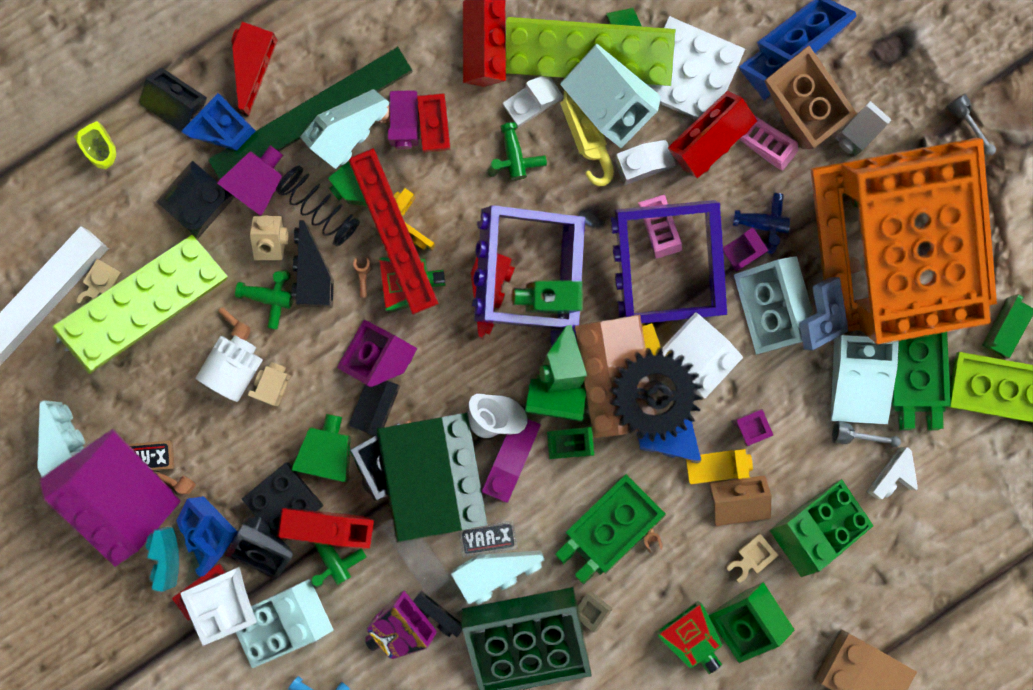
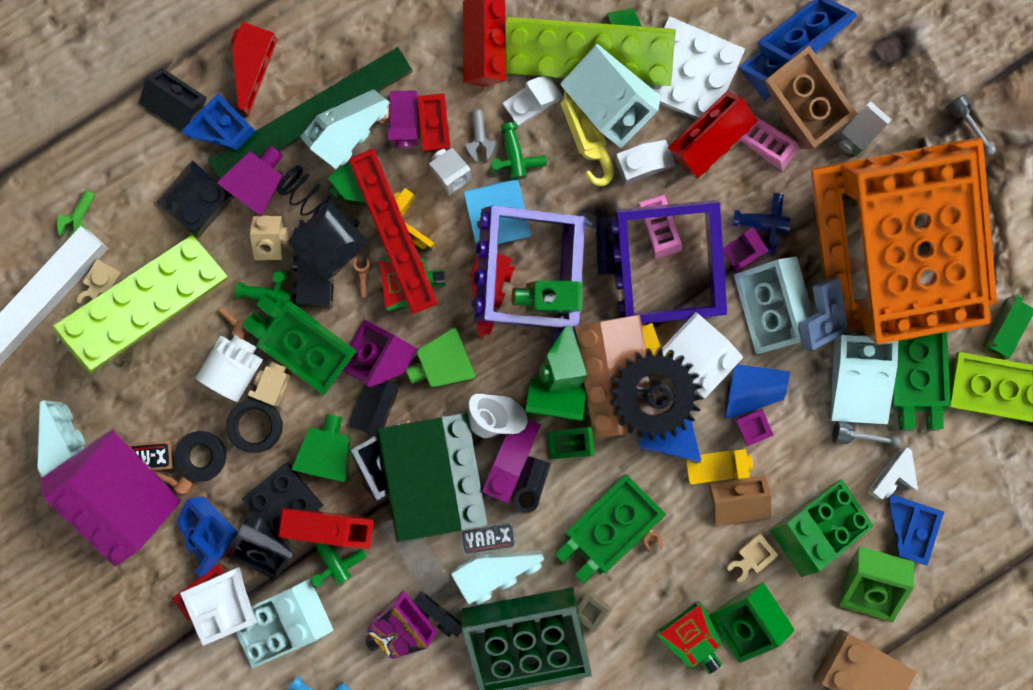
rock [74,121,116,169] -> none
teal slope [146,526,179,592] -> none
none -> bright green bar [57,190,95,239]
none -> black tyre [174,431,226,482]
none -> black tyre [227,400,283,453]
none -> green tile [242,291,357,396]
none -> black slope [288,201,369,281]
none -> bright green torso [406,327,476,389]
none -> white slope [429,148,472,195]
none -> medium azure slope [464,179,531,244]
none -> light grey bar [465,109,496,163]
none -> black piece [514,456,551,513]
none -> black plate [596,218,620,276]
none -> blue slope [725,364,790,418]
none -> bright green slope [839,546,914,622]
none -> blue wing [888,494,944,566]

